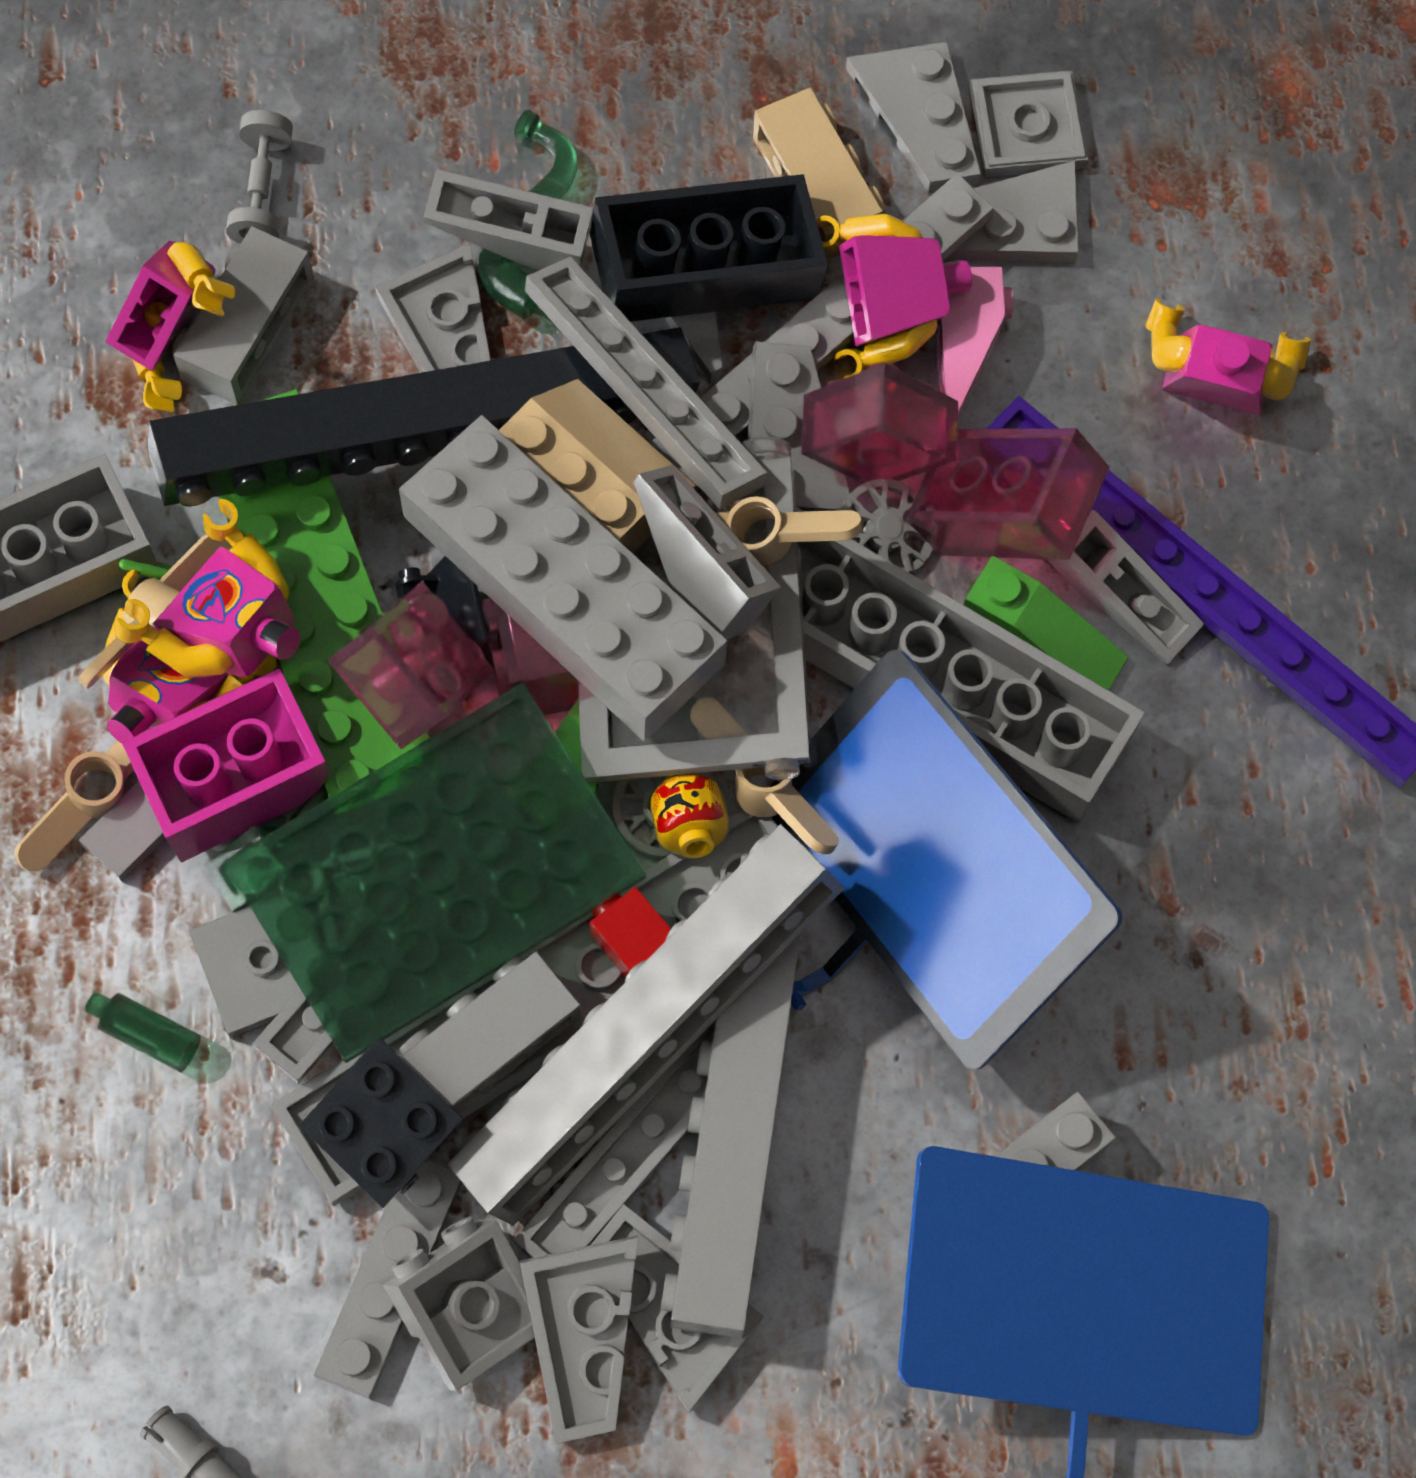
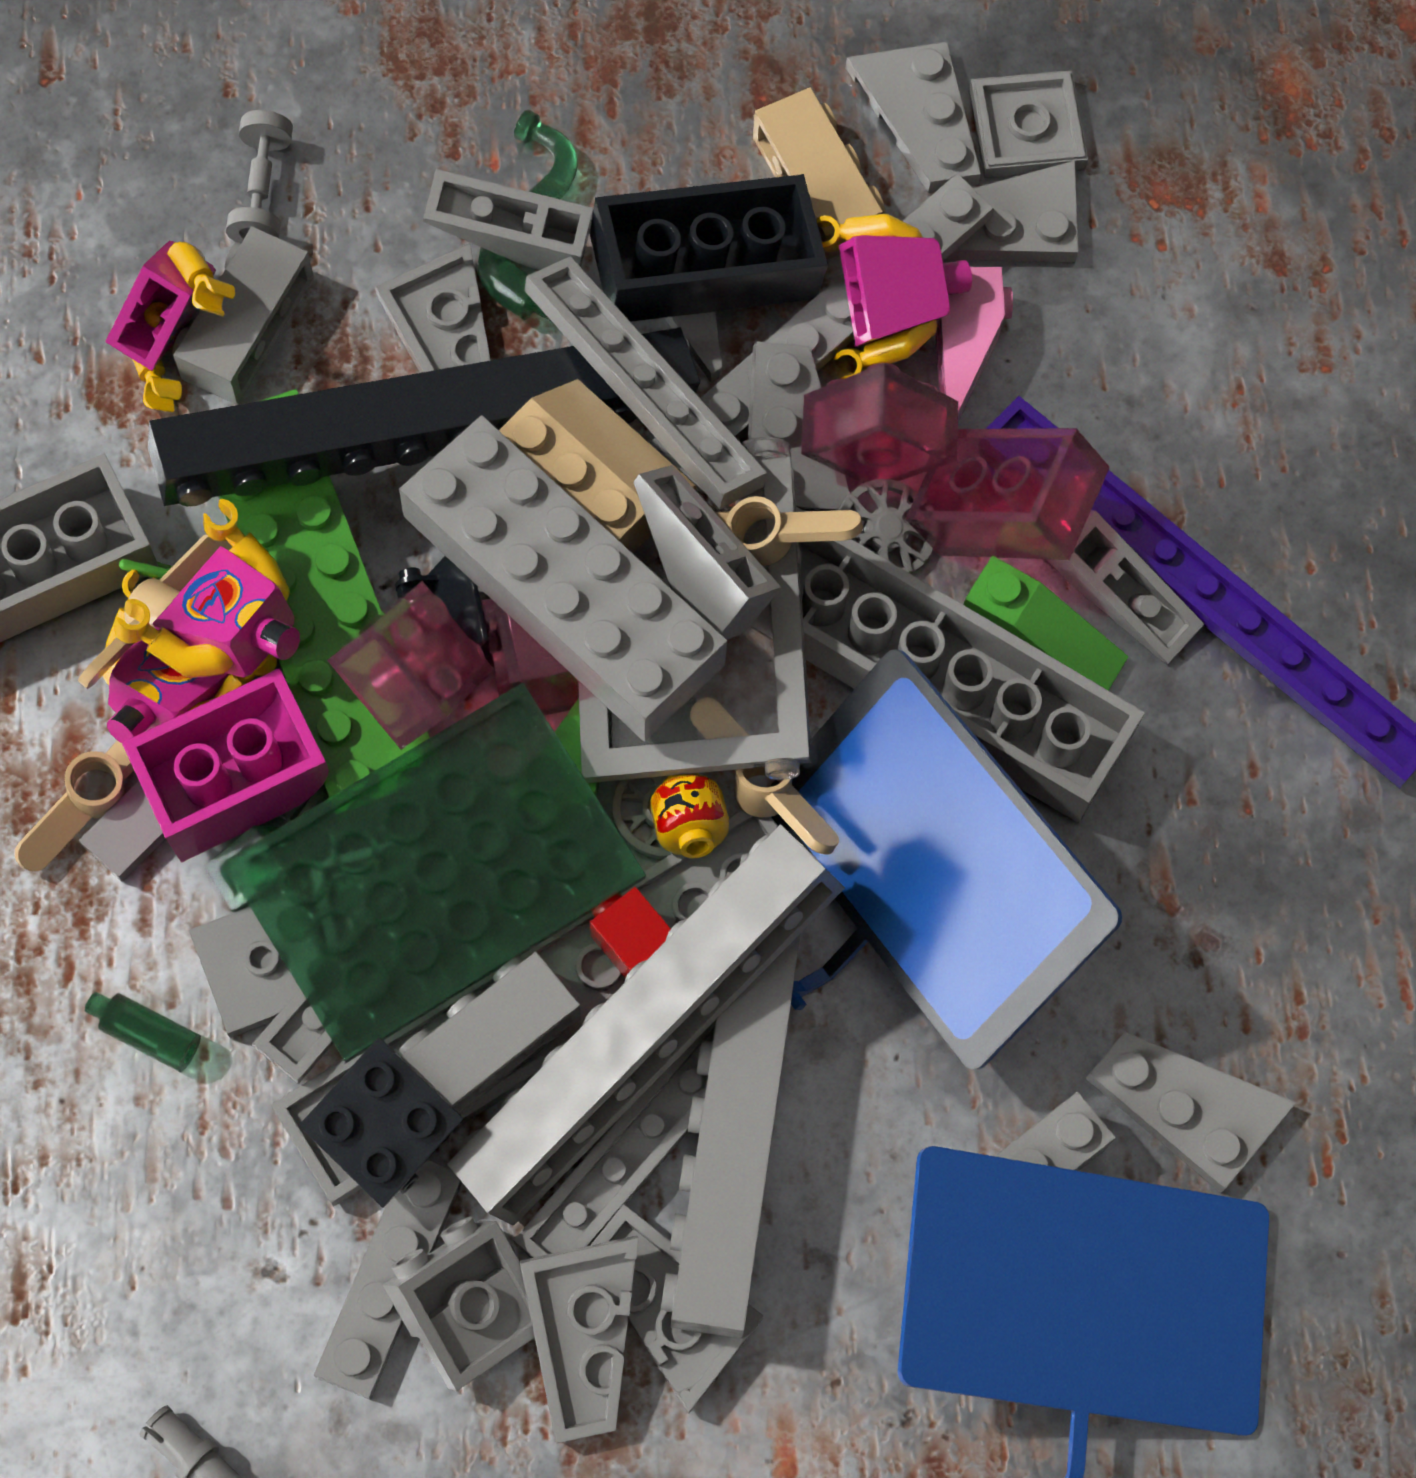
dark pink torso [1145,298,1311,415] -> none
none -> light grey wing [1086,1032,1297,1193]

